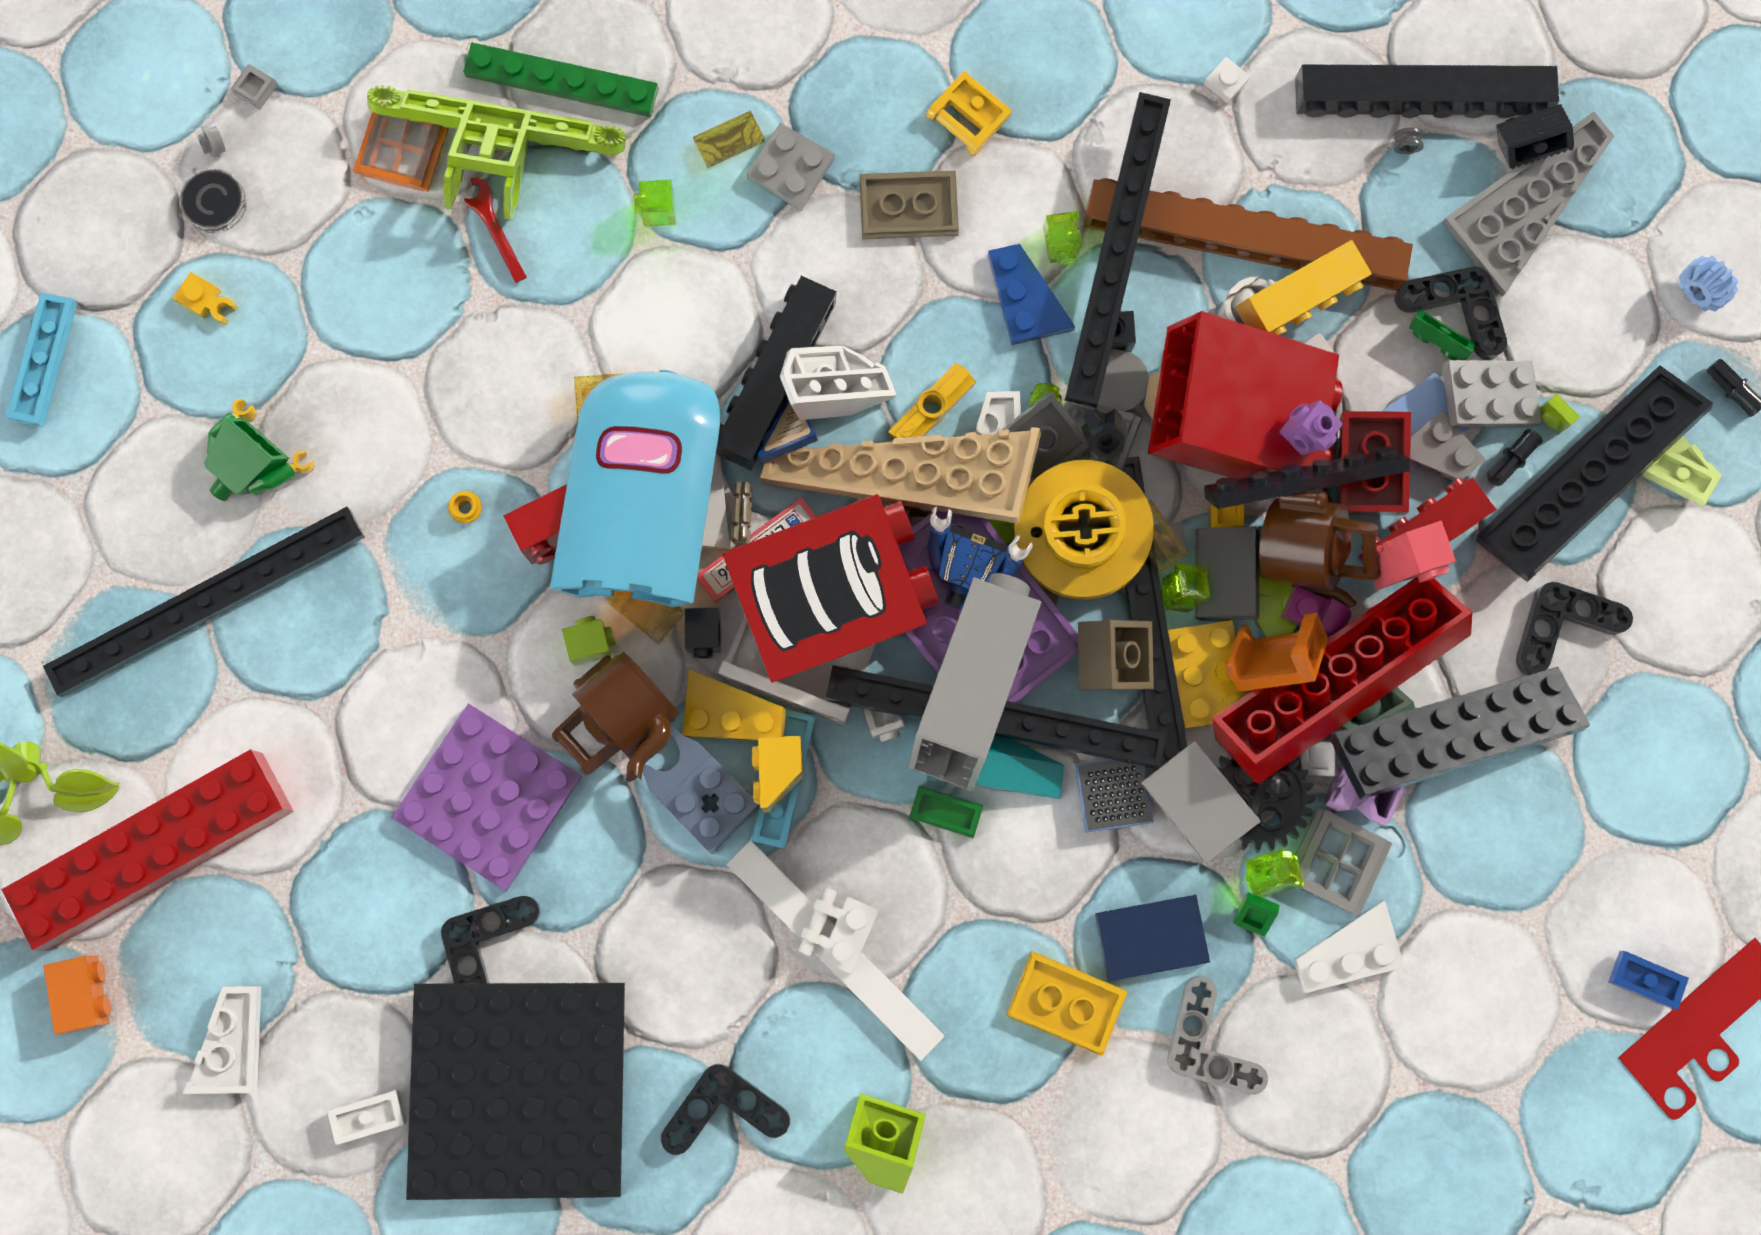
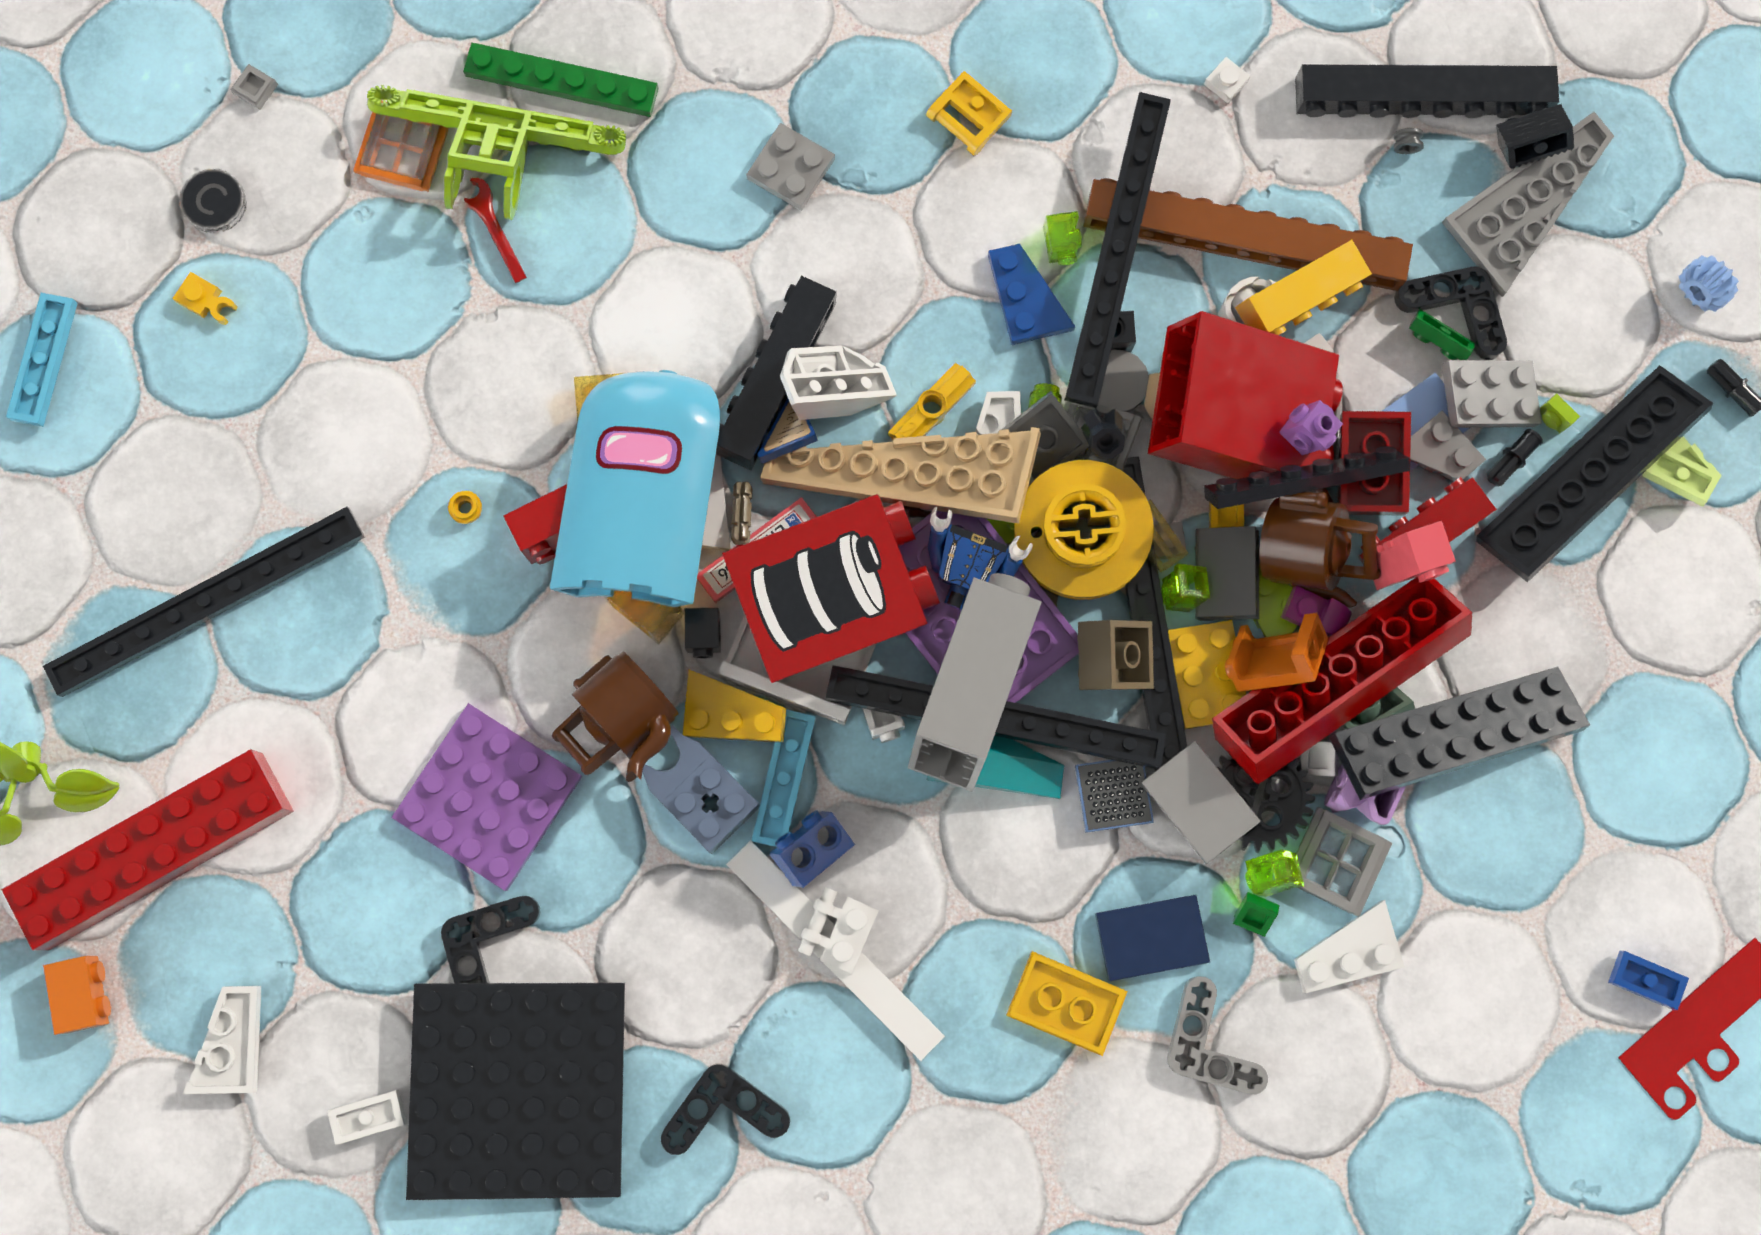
light grey plate [198,125,225,158] -> none
green torso [204,399,315,501] -> none
lime brick [562,616,616,666] -> none
clear neon green brick [633,180,676,227] -> none
clear yellow tile [693,110,765,168] -> none
yellow slope [752,736,803,813] -> none
lime slope [844,1093,926,1194] -> none
dark tan tile [859,171,959,239] -> none
green tile [909,785,983,839] -> none
black beam [1516,582,1633,675] -> none
none -> blue brick [769,810,855,888]

